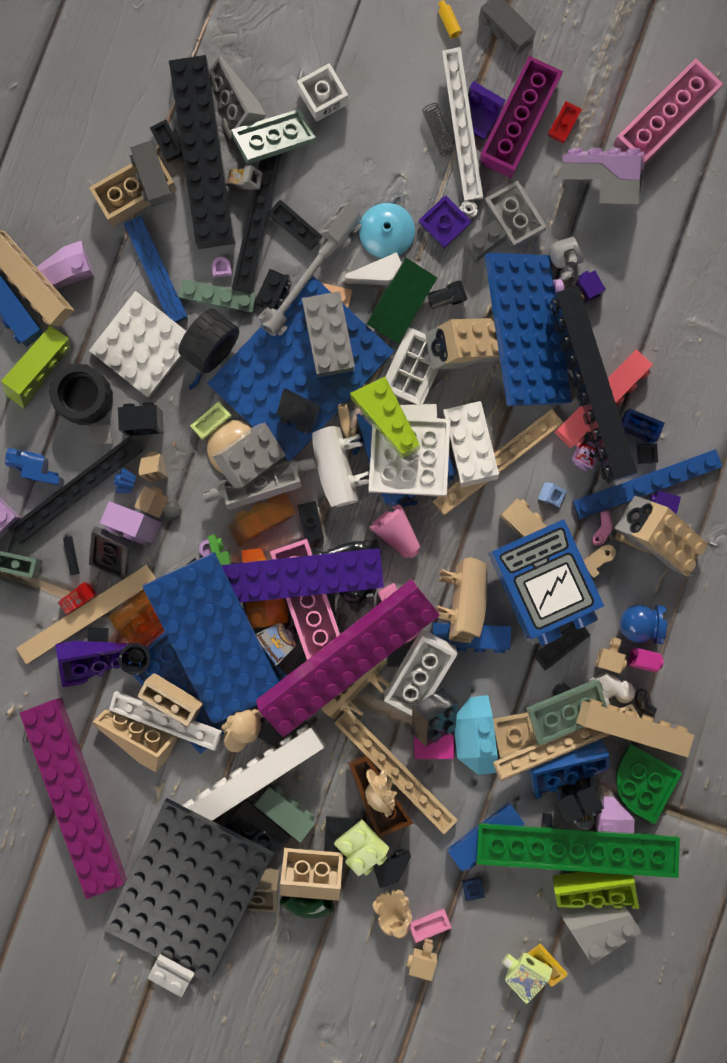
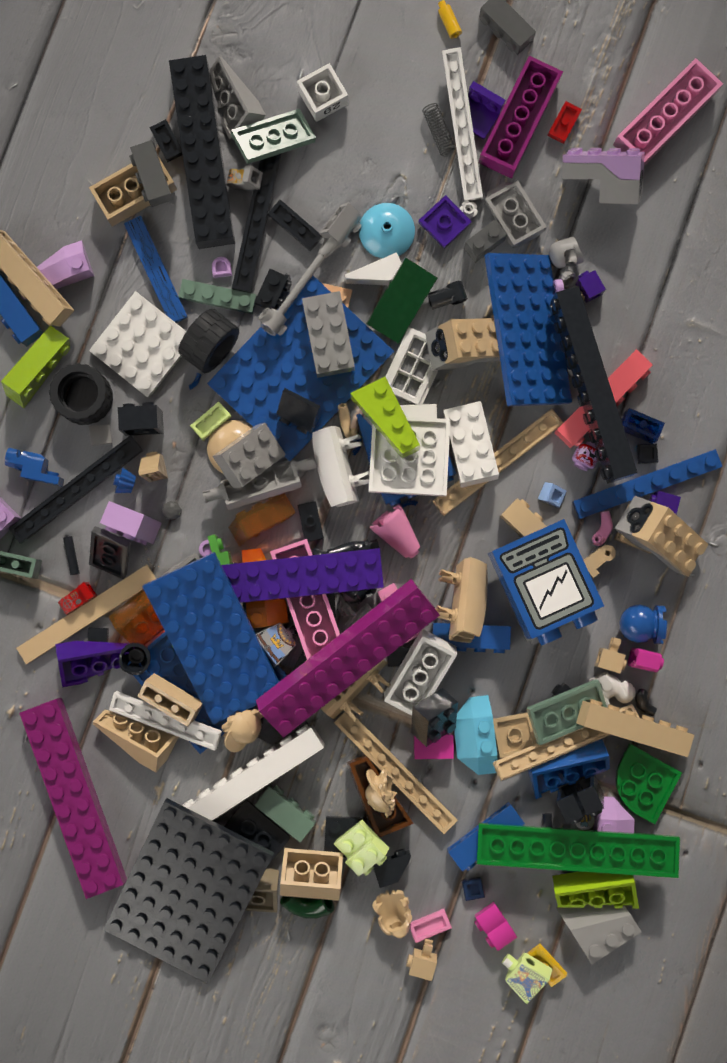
tan brick [134,486,169,518] -> none
white plate [147,954,194,997] -> none
black plate [533,623,590,671] -> none
none -> dark pink brick [474,901,517,951]

